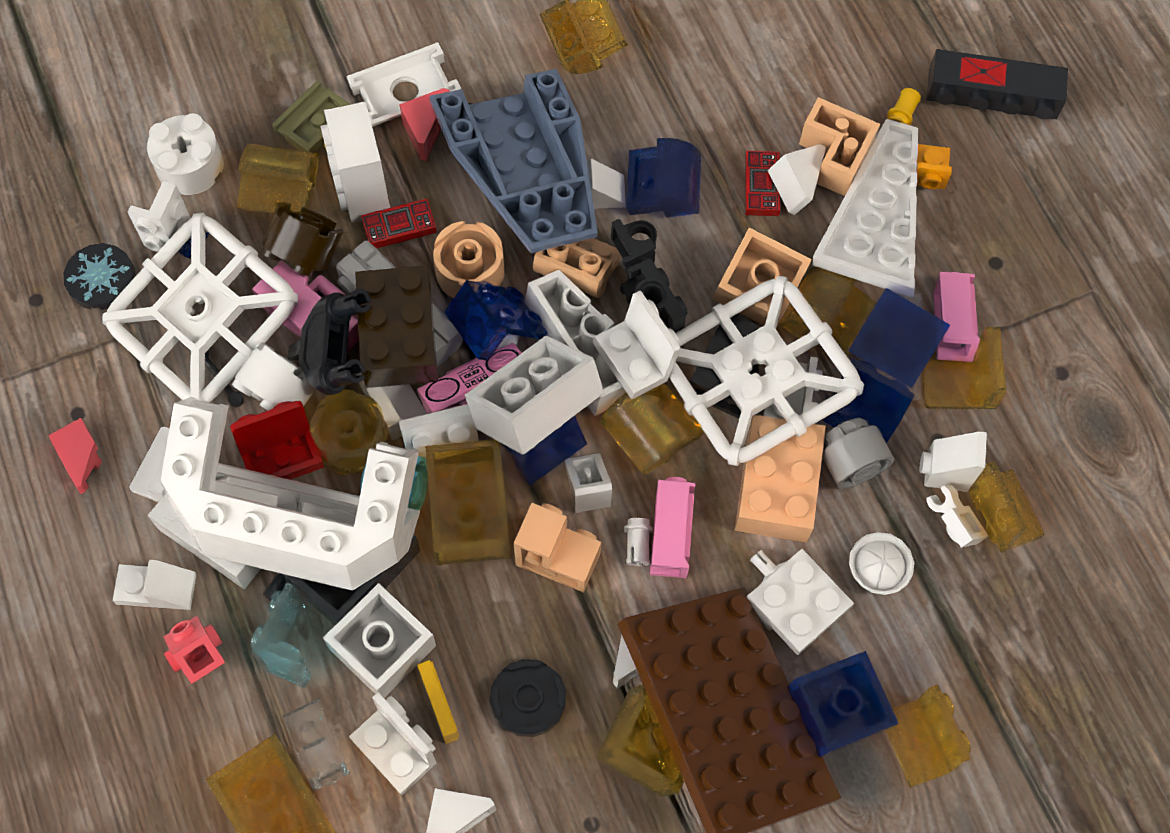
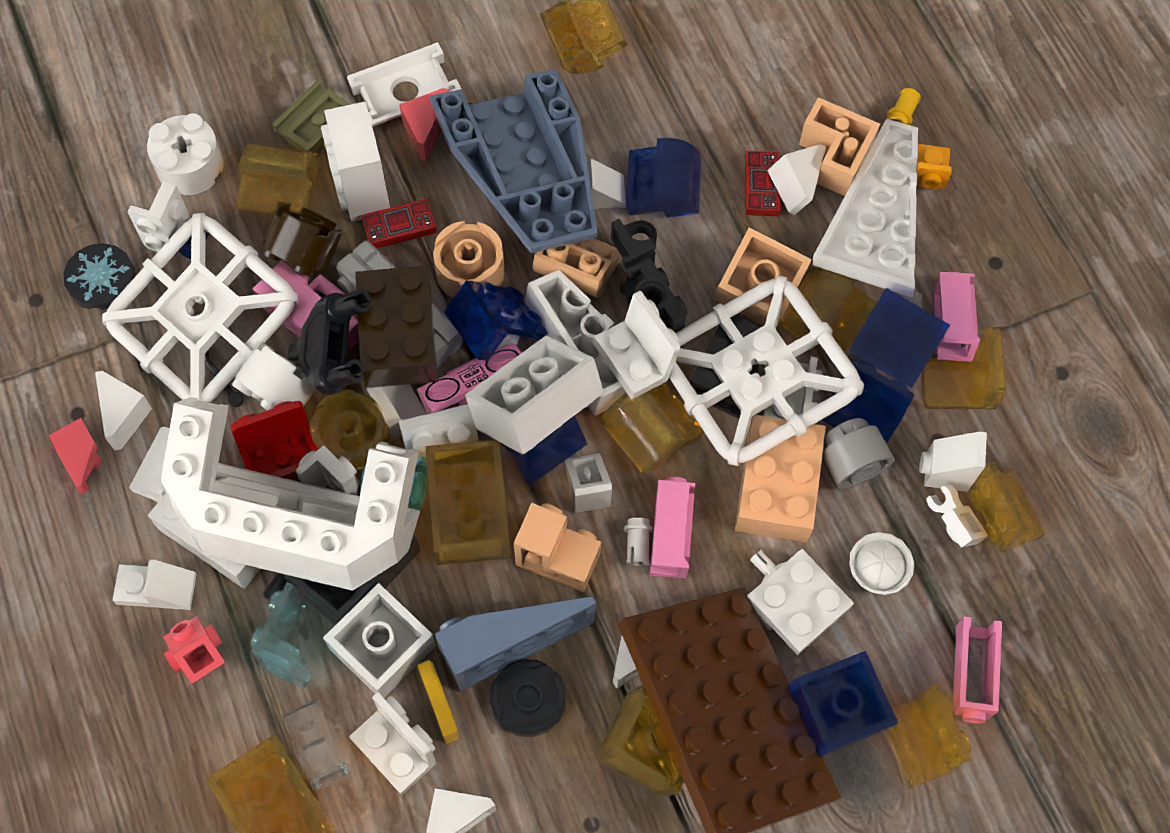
black brick [926,49,1068,120] -> none
none -> white slope [95,371,152,451]
none -> white bracket [296,445,360,495]
none -> sand blue slope [435,597,596,692]
none -> bright pink window [951,616,1002,724]

